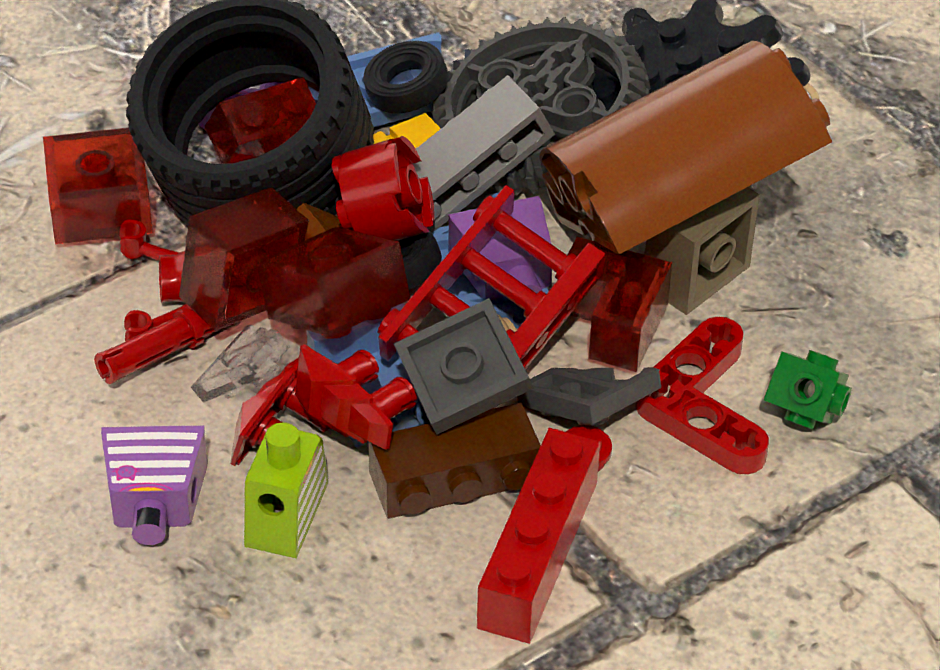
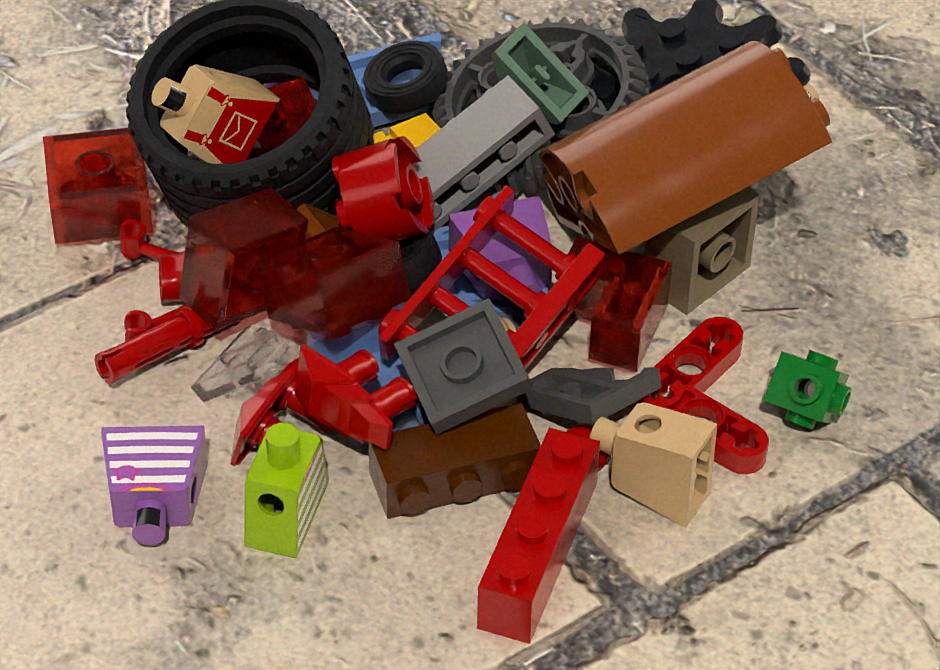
none -> tan torso [152,64,280,164]
none -> sand green slope [491,22,589,125]
none -> tan torso [589,402,717,528]

